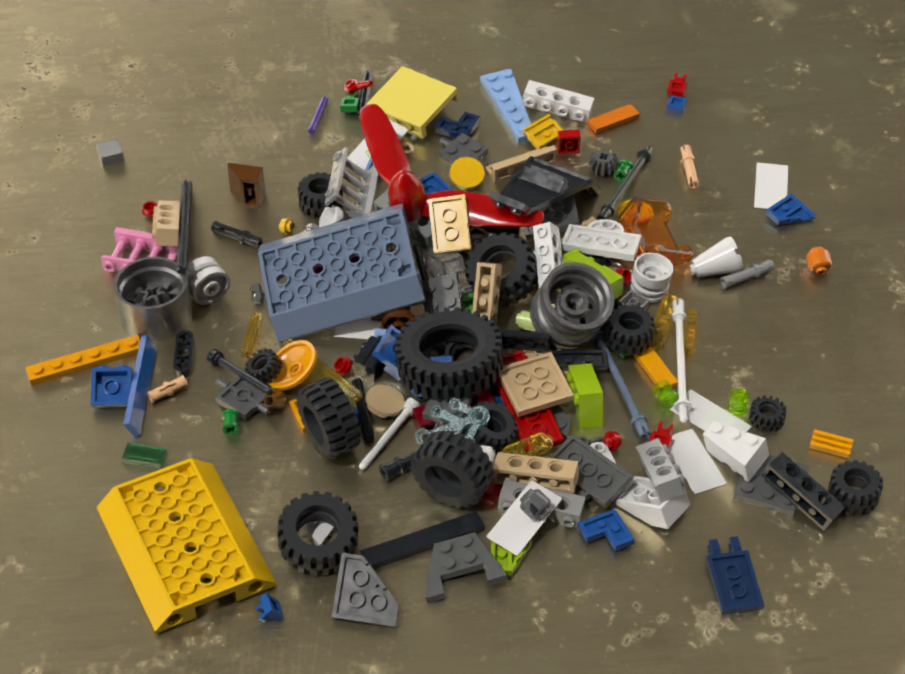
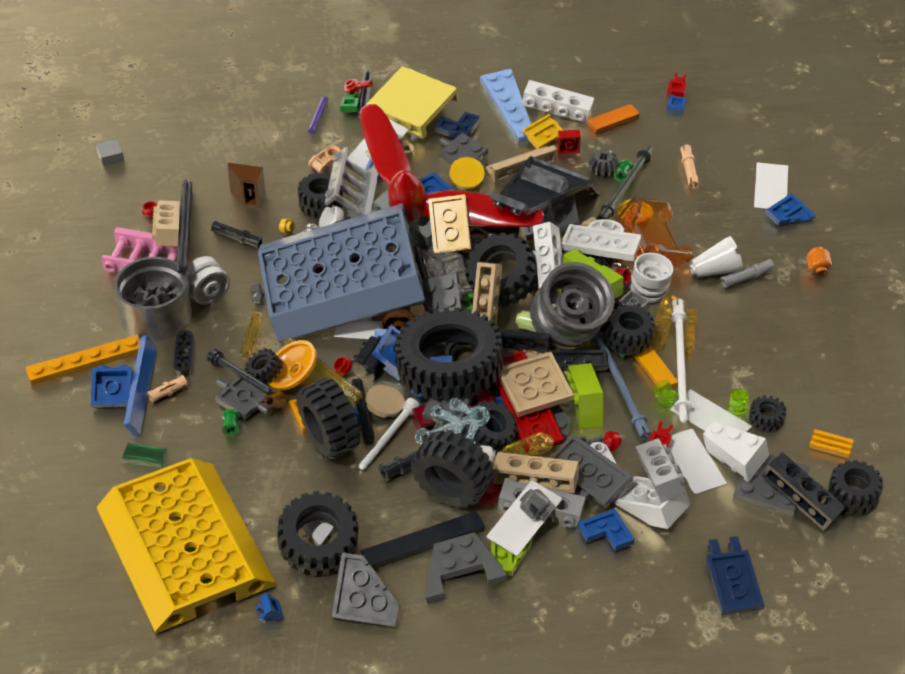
none -> light nougat piece [308,145,340,174]

